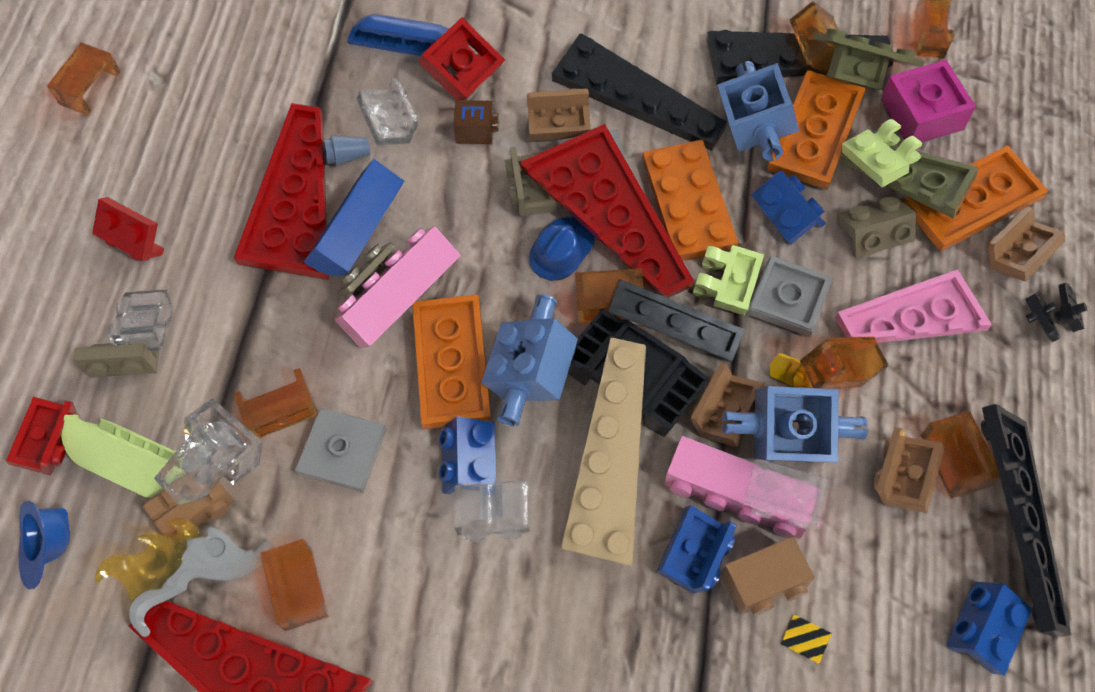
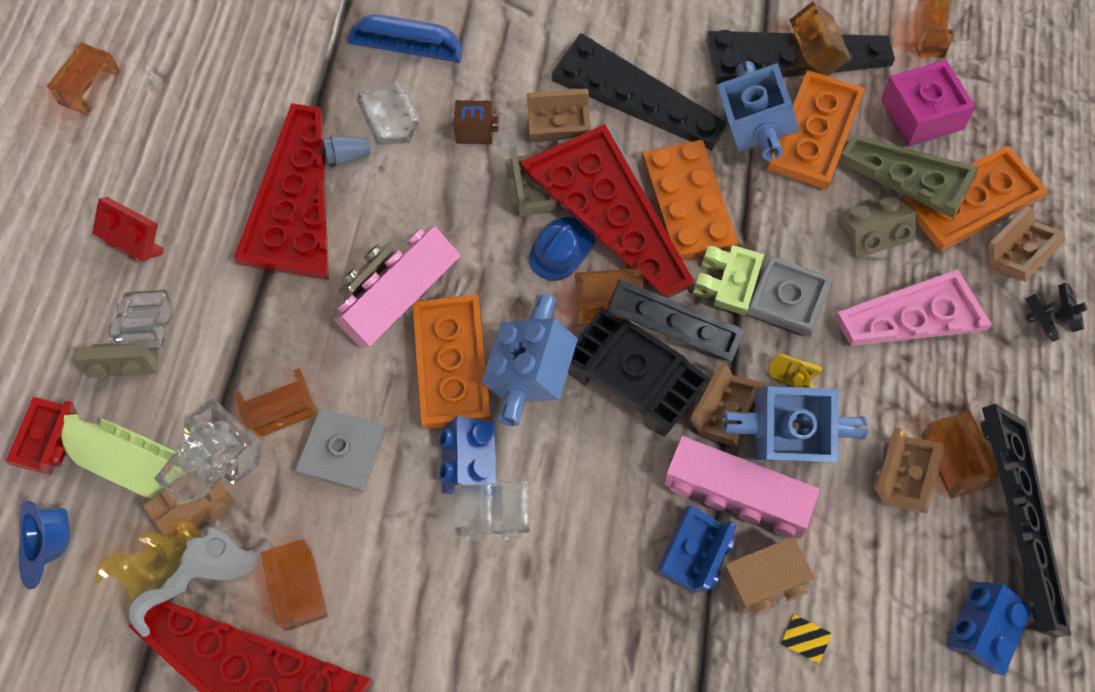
blue brick [304,159,404,276] -> none
red brick [418,17,505,100] -> none
tan wing [561,337,646,566] -> none
clear bracket [744,458,830,529] -> none
blue bracket [751,170,826,244] -> none
clear orange panel [800,336,888,389] -> none
olive bracket [813,28,925,90] -> none
yellowish green plate [842,119,922,187] -> none

